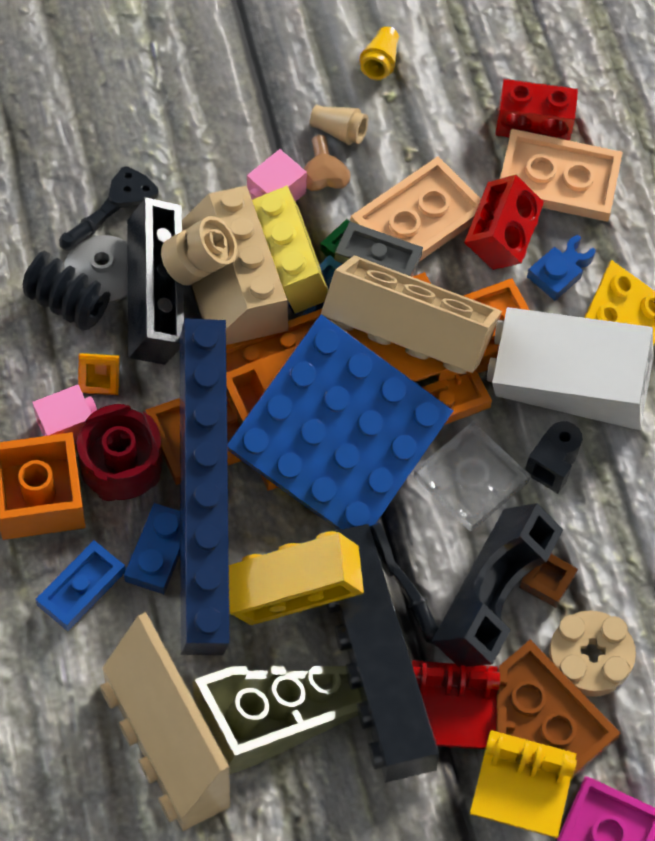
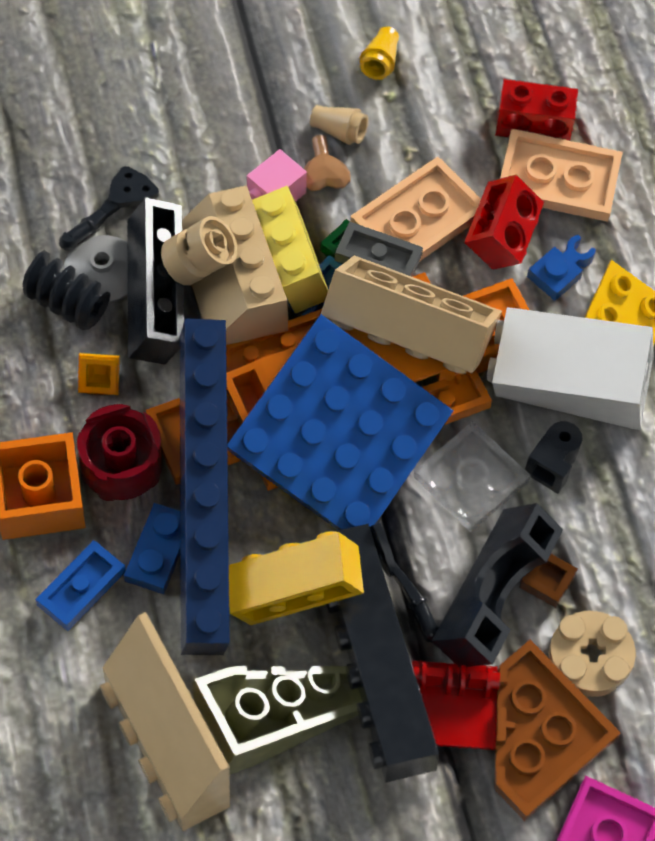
bright pink brick [32,385,97,444] -> none
yellow hinge [470,730,577,838] -> none

